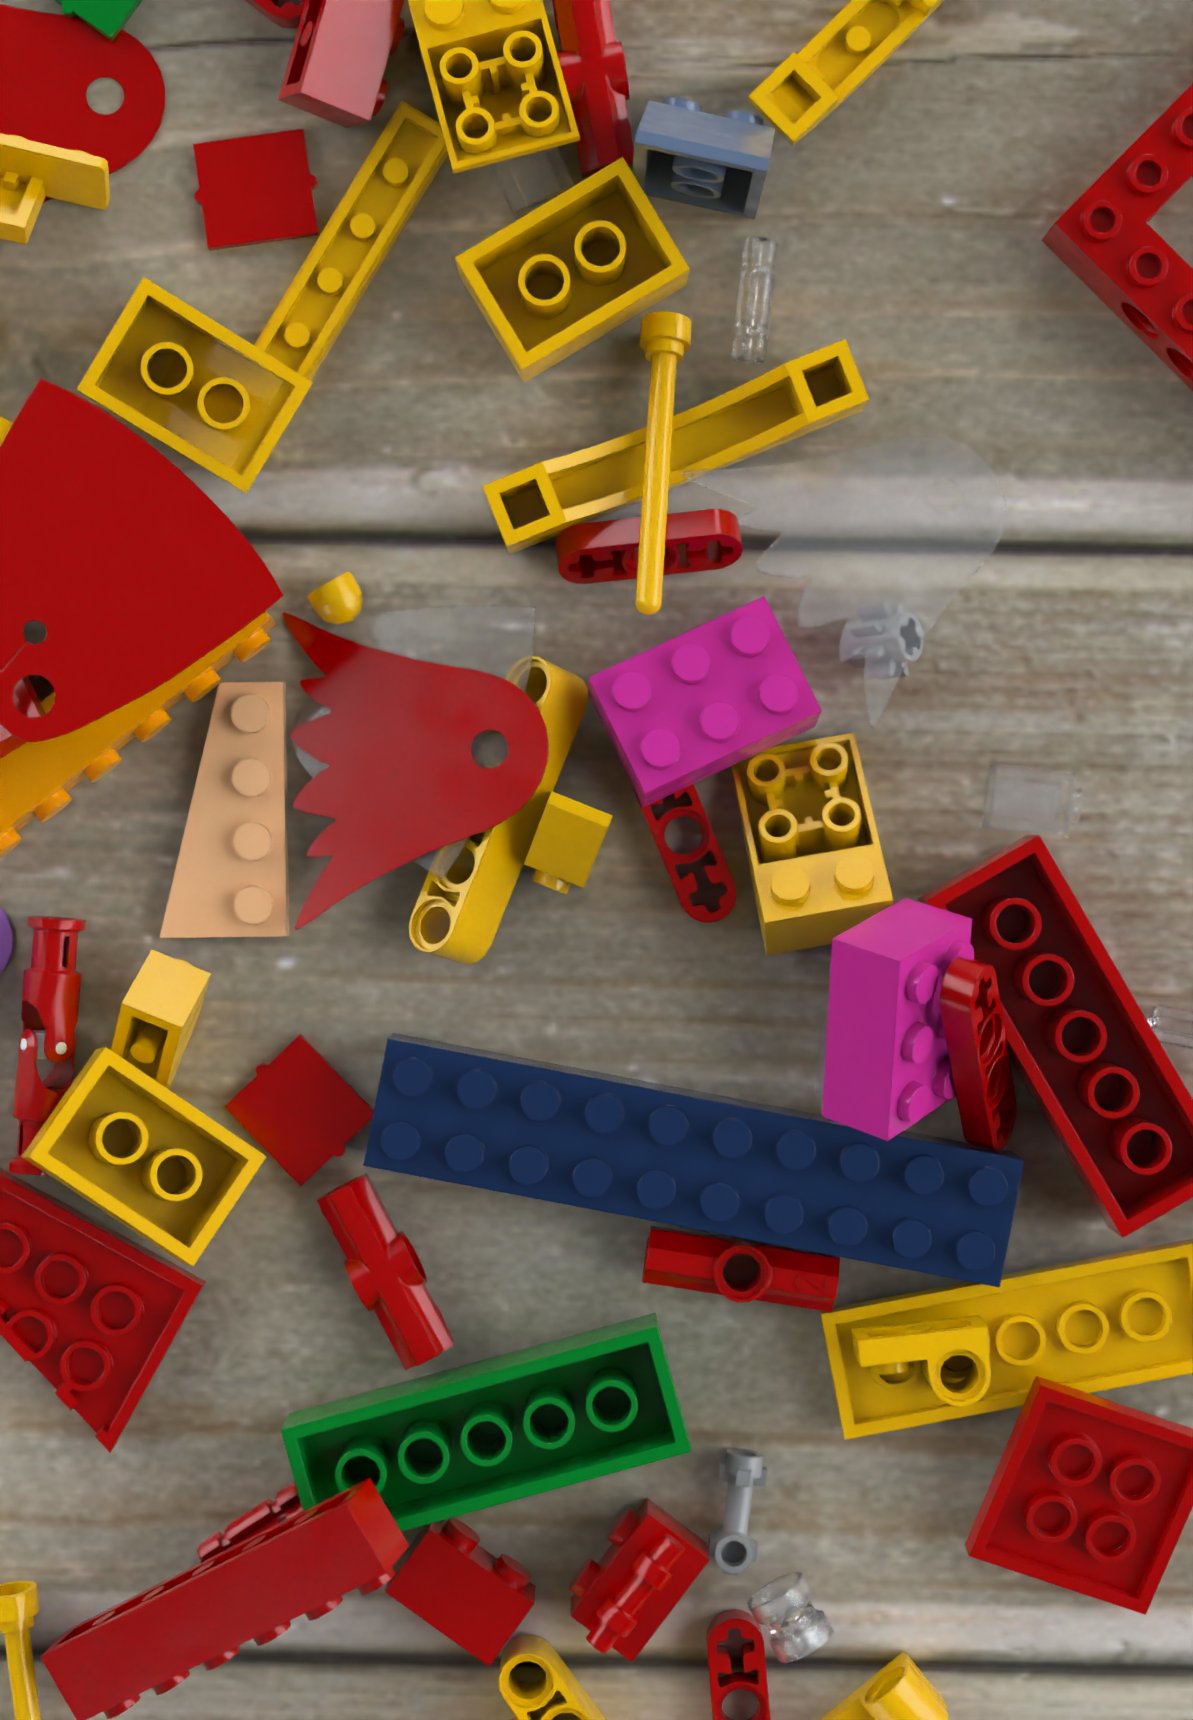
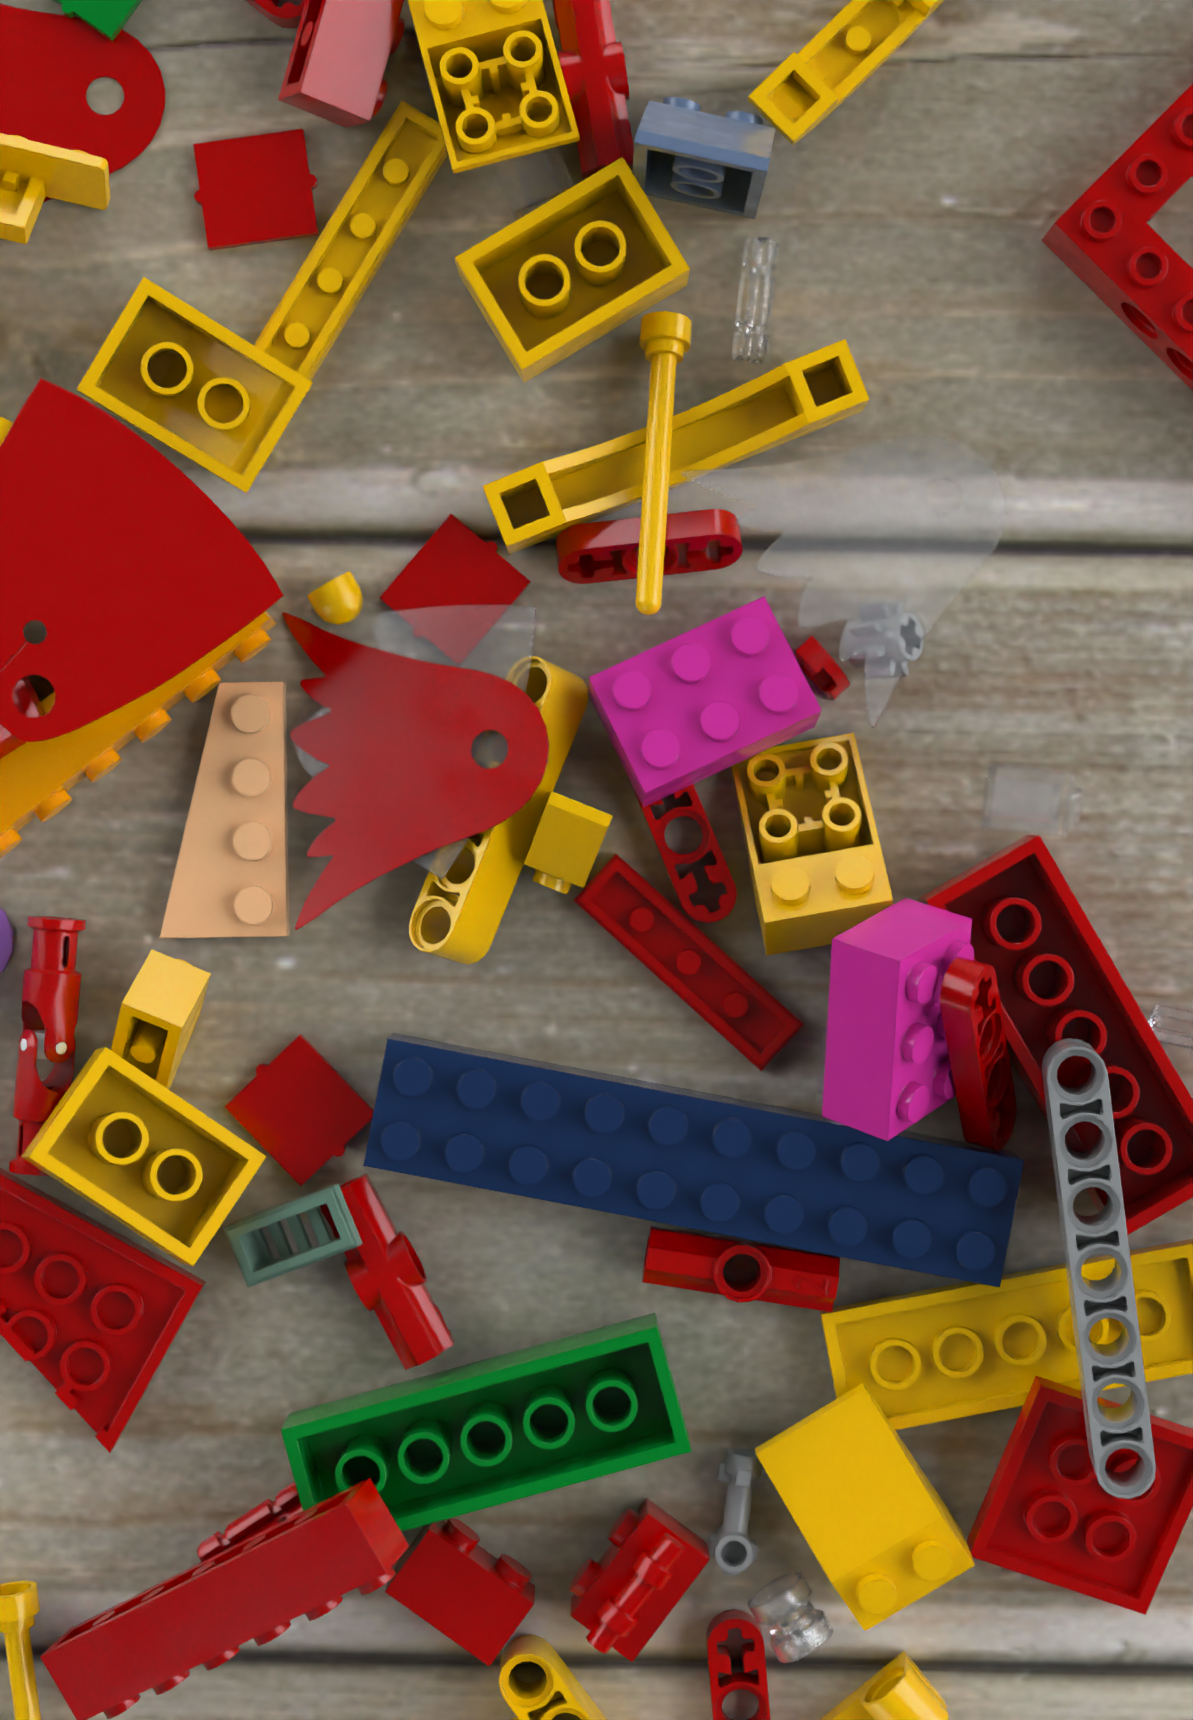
yellow plate [852,1315,991,1407] -> none
none -> sand green slope [224,1184,363,1287]
none -> red piece [379,514,531,666]
none -> red tile [573,854,804,1071]
none -> yellow slope [755,1383,975,1631]
none -> red tile [793,635,850,700]
none -> light grey beam [1042,1038,1156,1499]

